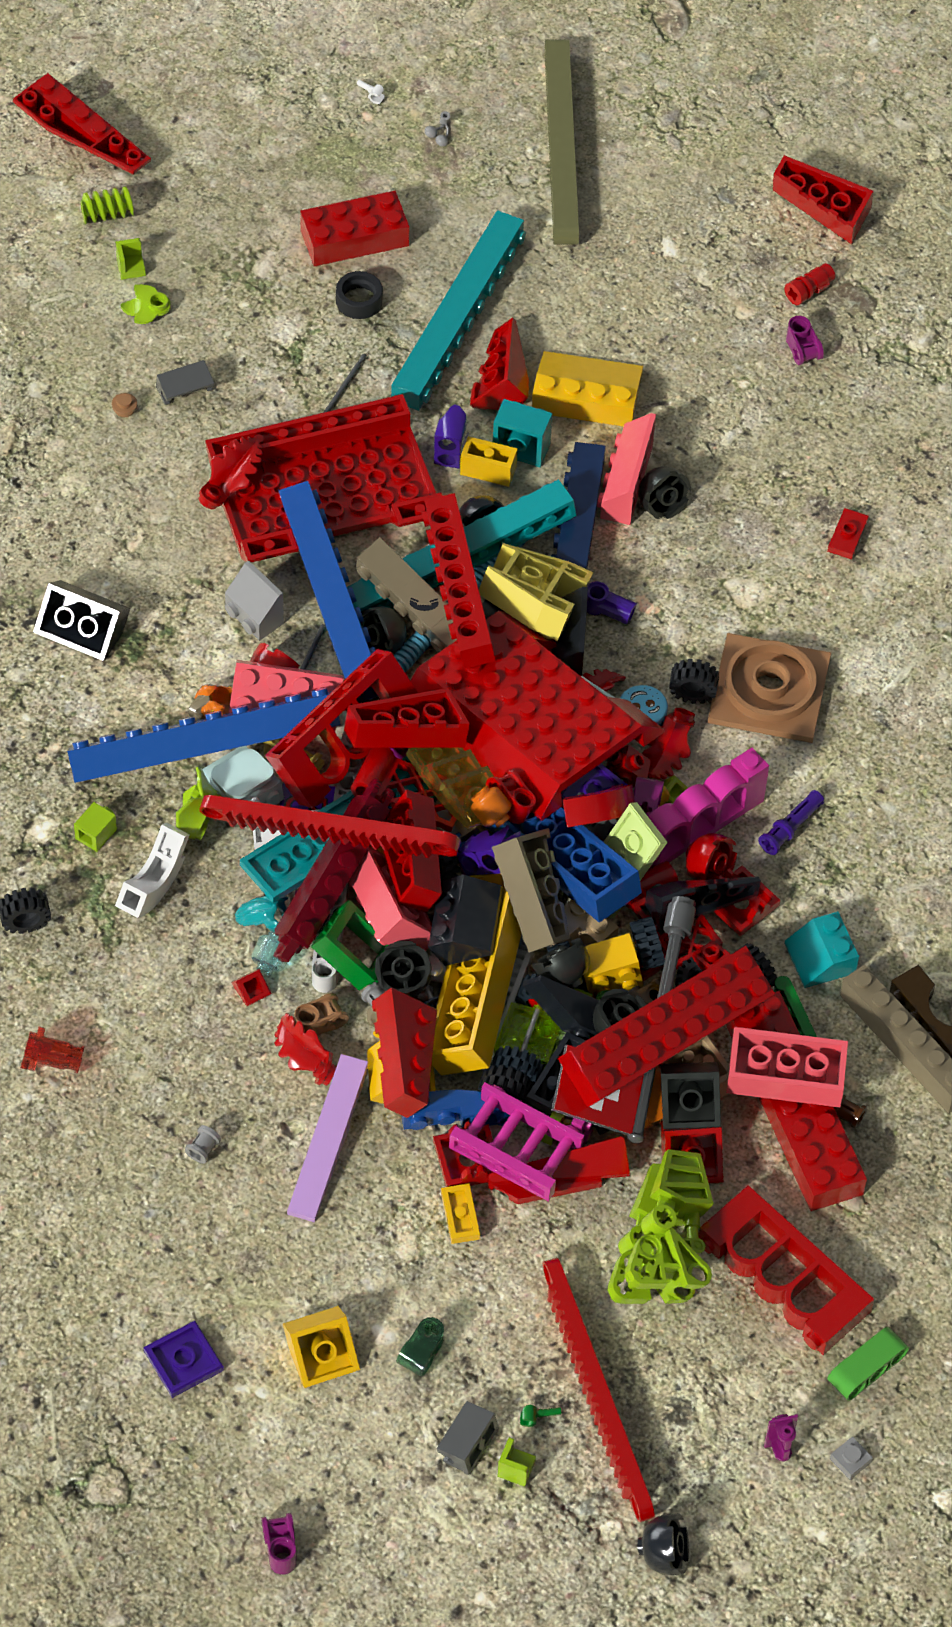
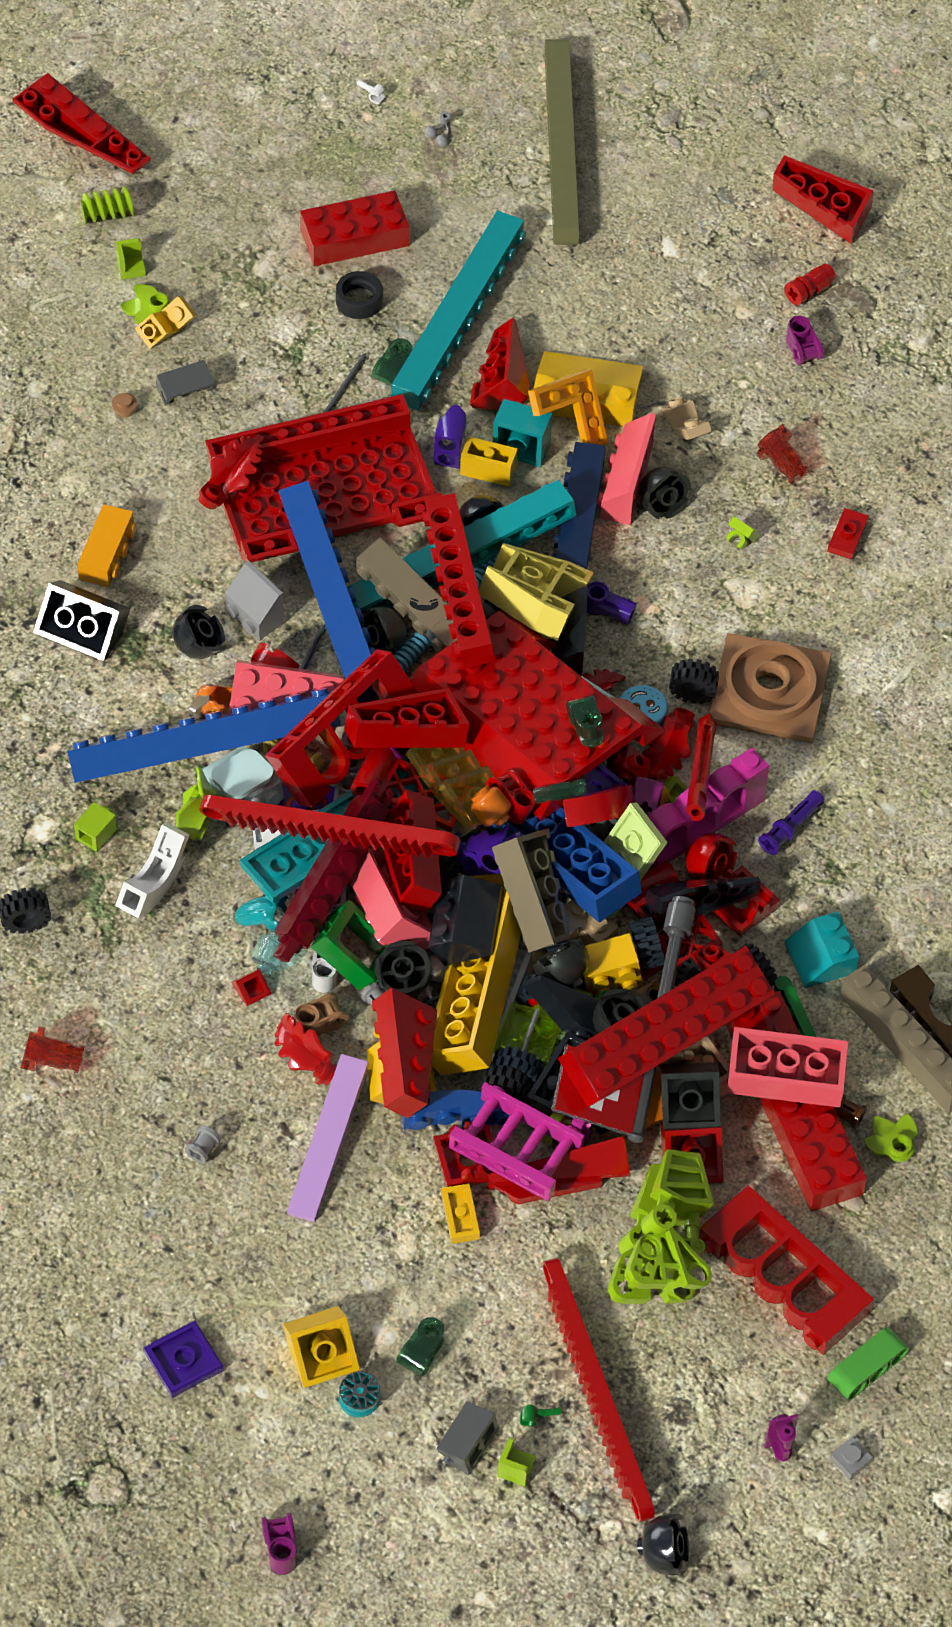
none -> light orange brick [77,504,137,587]
none -> yellow slope [135,295,197,349]
none -> black cylinder [172,605,225,659]
none -> teal wheel [339,1371,380,1418]
none -> clear green piece [372,338,412,386]
none -> light orange plate [528,369,608,445]
none -> clear green axle [533,779,587,804]
none -> clear green piece [566,695,604,747]
none -> tan slope [661,397,711,440]
none -> red piece [686,713,717,821]
none -> lime tile [726,516,760,550]
none -> clear red piece [756,424,810,484]
none -> lime plate [864,1114,917,1162]

